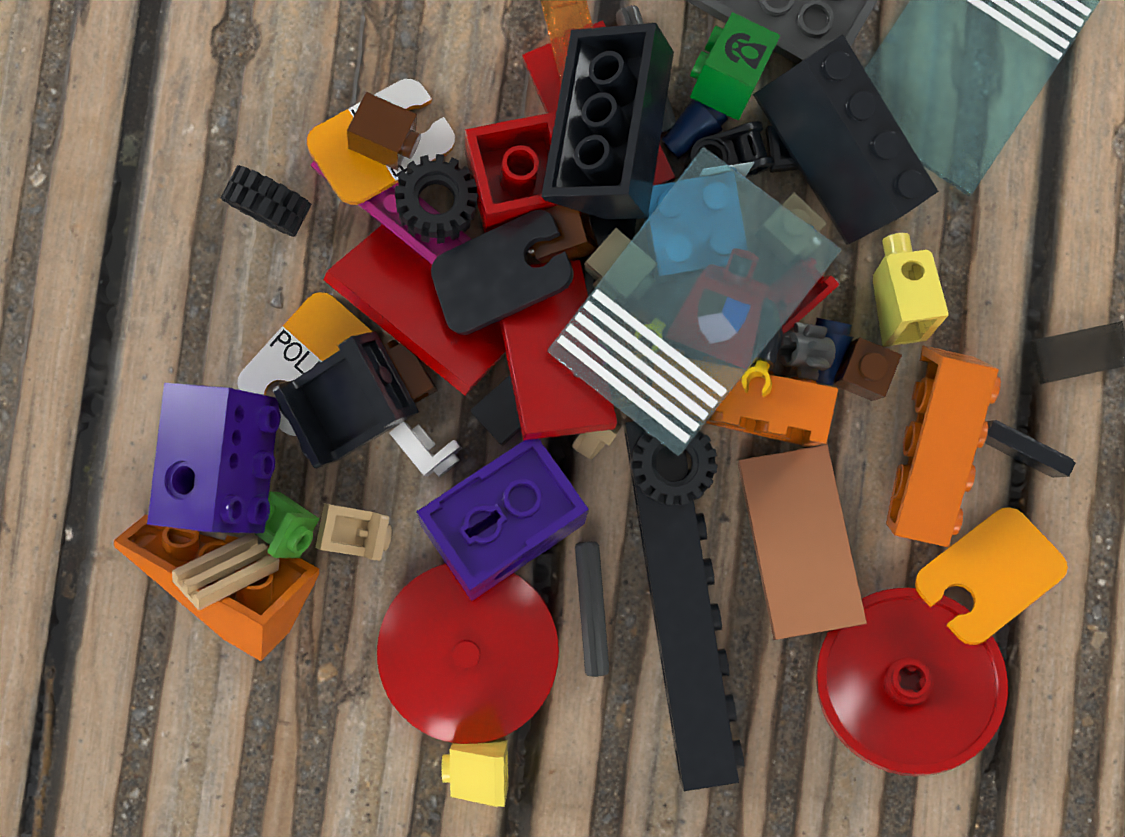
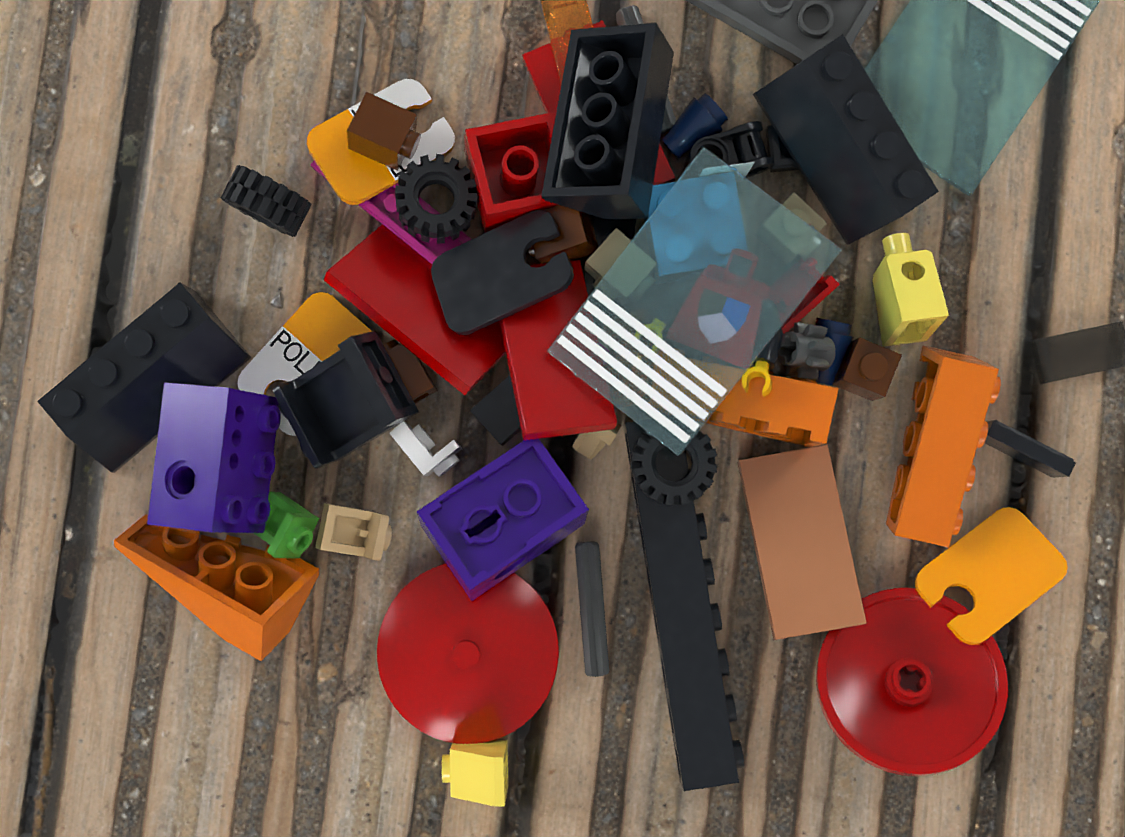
tan tile [172,533,279,611] -> none
green brick [690,12,781,121] -> none
none -> black slope [37,282,252,473]

